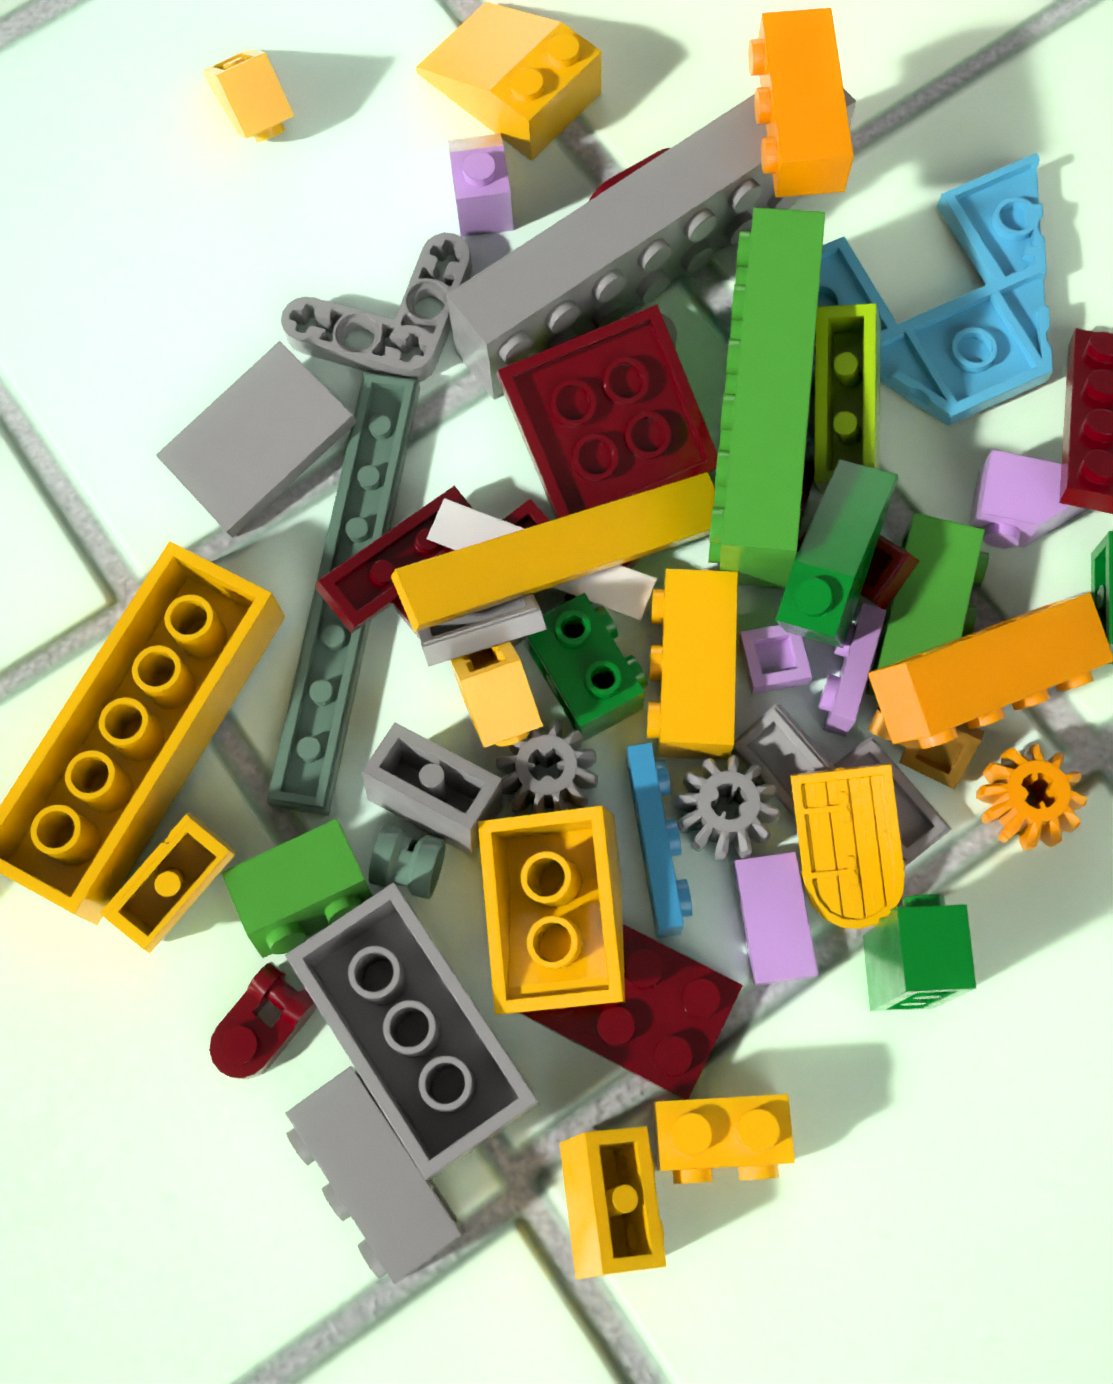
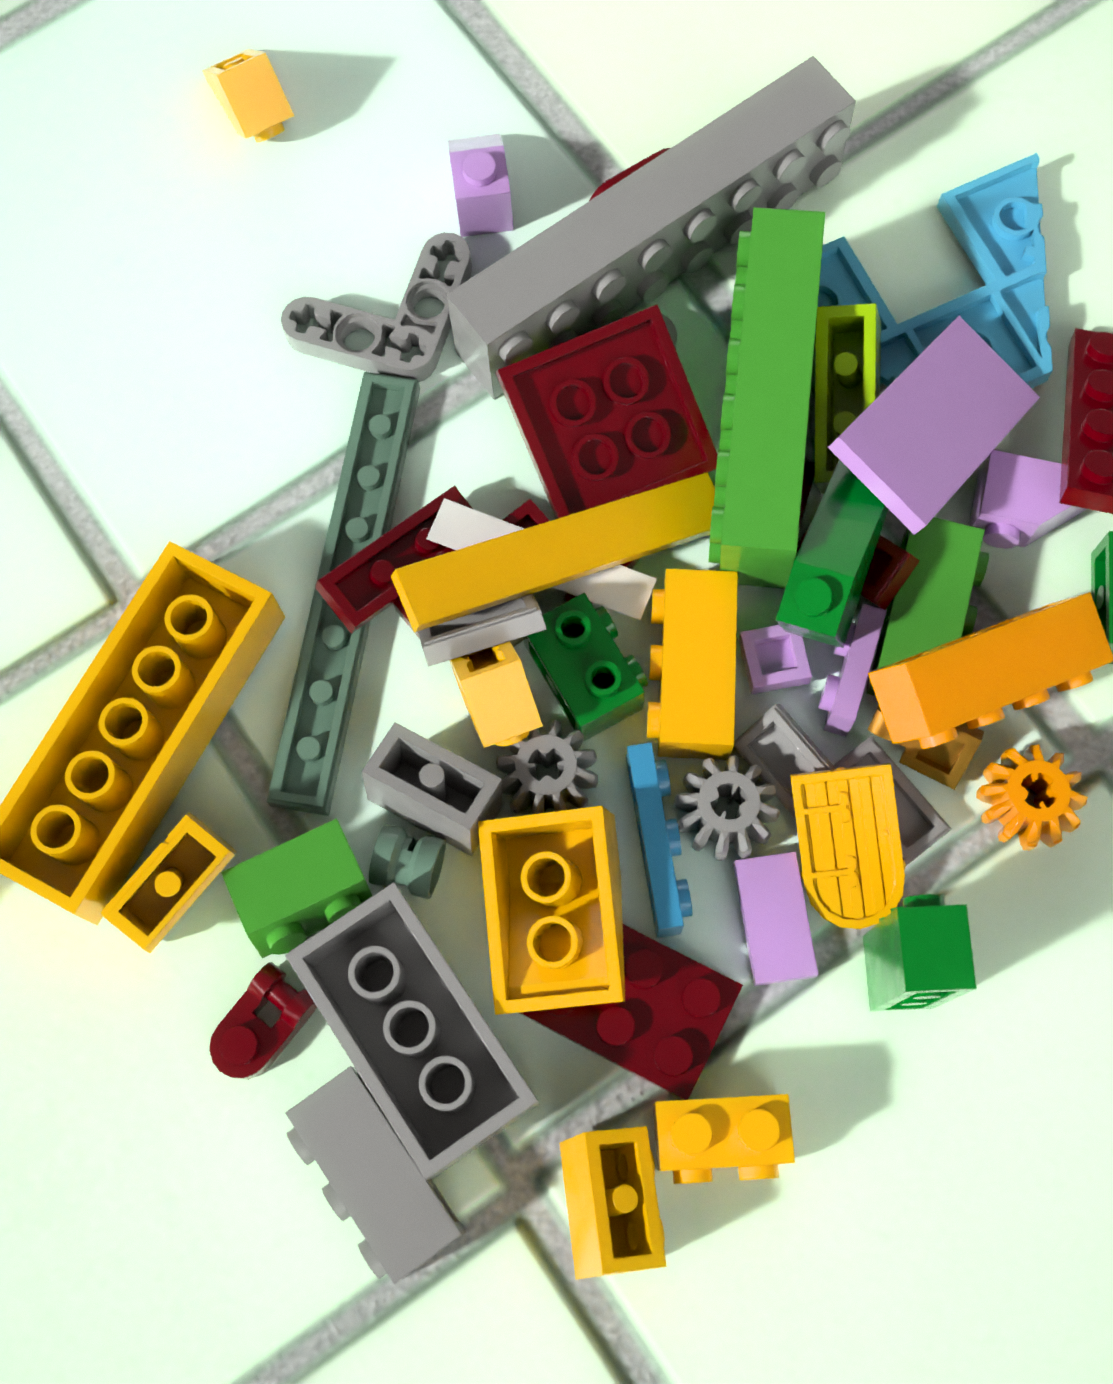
light grey tile [155,341,357,537] -> none
yellow slope [416,2,602,161] -> none
light orange brick [748,8,854,198] -> none
none -> lavender tile [828,316,1040,535]

